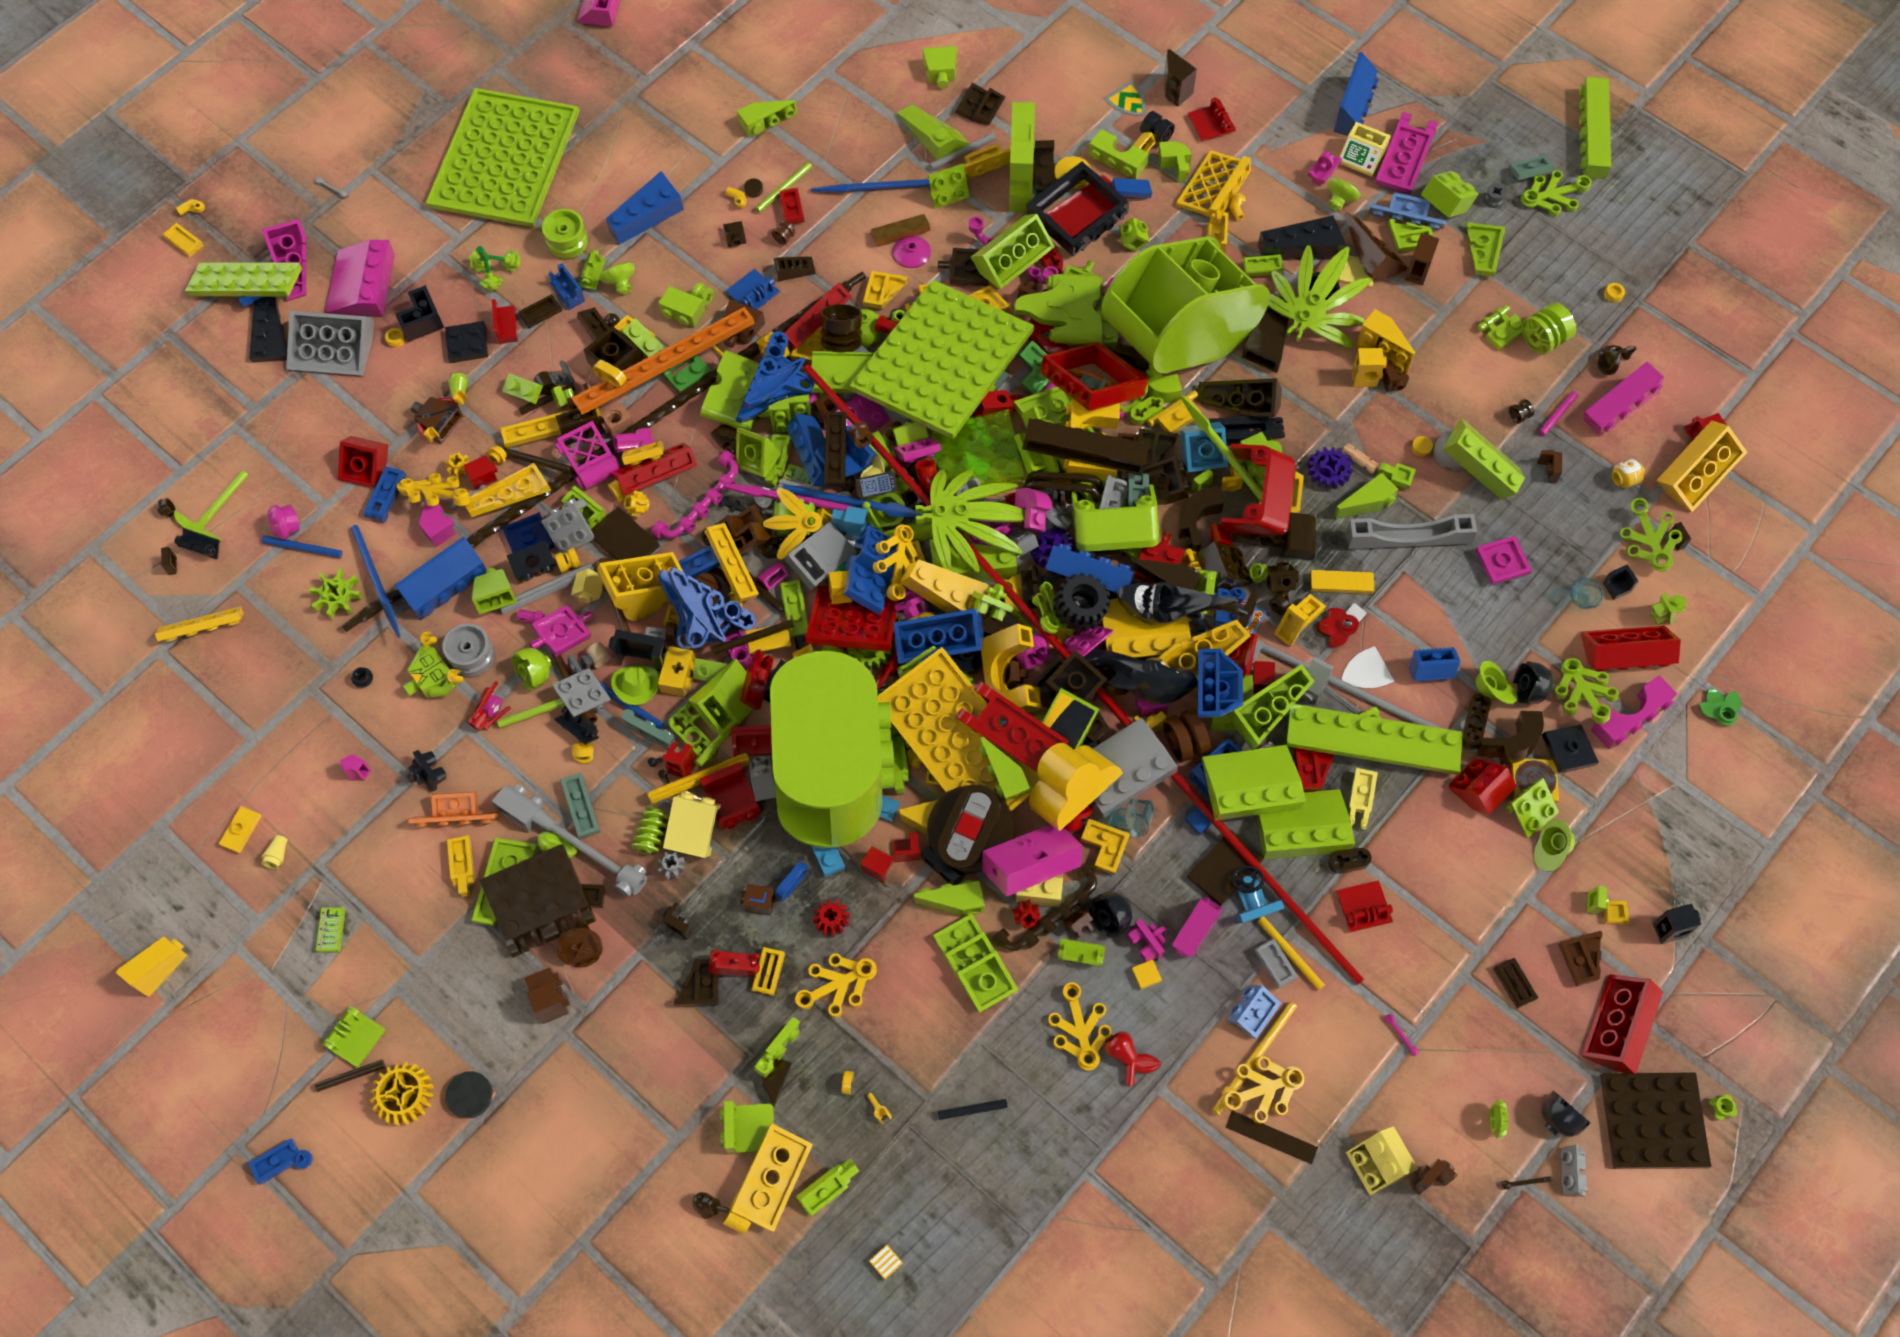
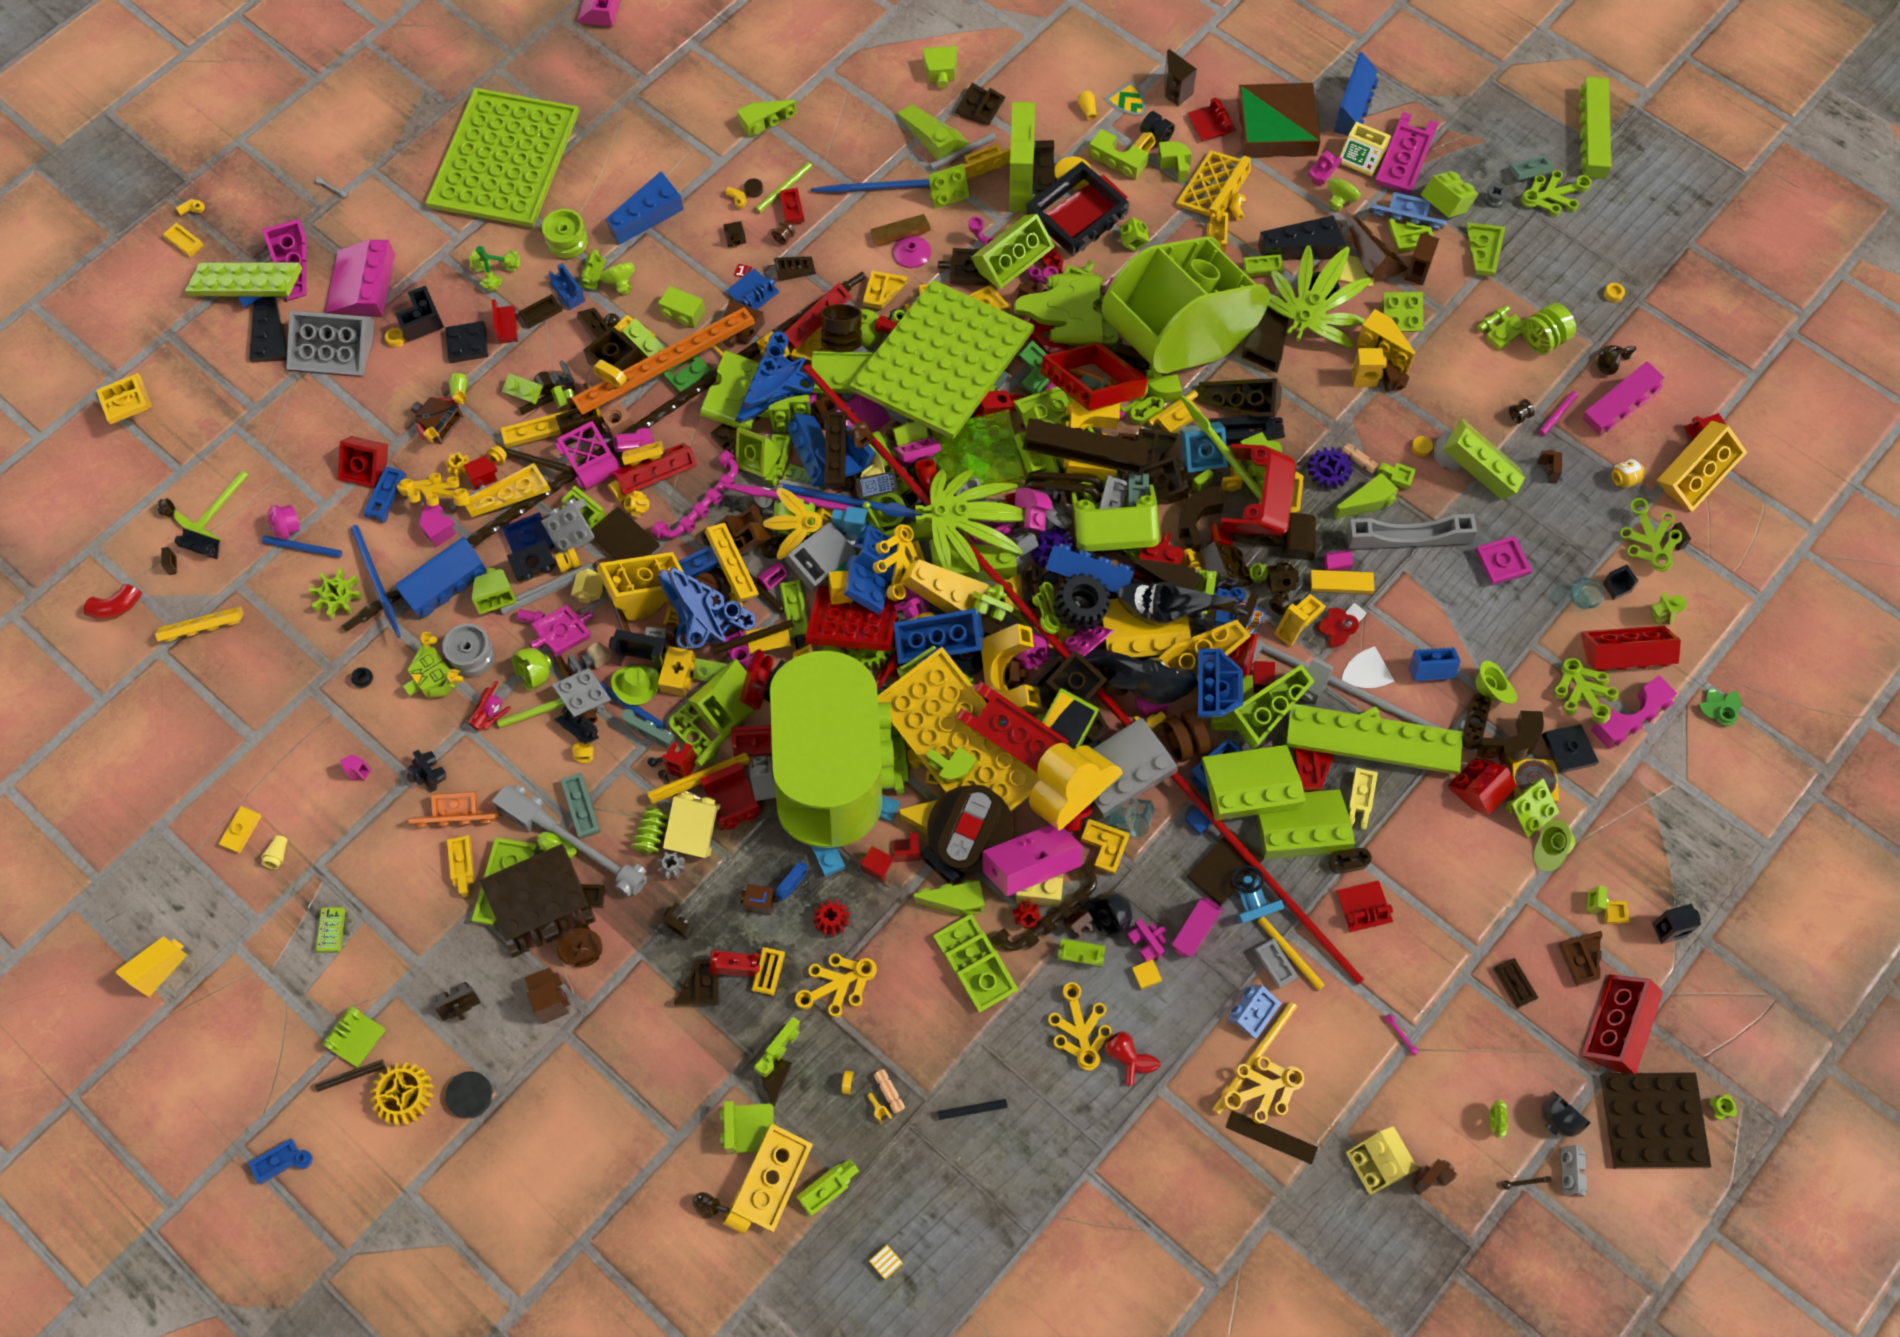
lime wheel [691,282,715,306] -> none
lime slope [978,737,1031,802] -> none
blue tile [1112,178,1152,198] -> none
black cylinder [1513,661,1554,704] -> none
none -> red cylinder [83,584,143,619]
none -> yellow bracket [96,373,153,425]
none -> dark brown hips [433,982,481,1021]
none -> red sticker [734,264,752,278]
none -> light nougat axle [874,1069,905,1114]
none -> lime brick [926,747,978,782]
none -> yellow cone [1077,91,1097,120]
none -> reddish brown tile [1237,83,1321,158]
none -> dark pink piece [1323,550,1353,571]
none -> lime hinge [1381,292,1423,332]

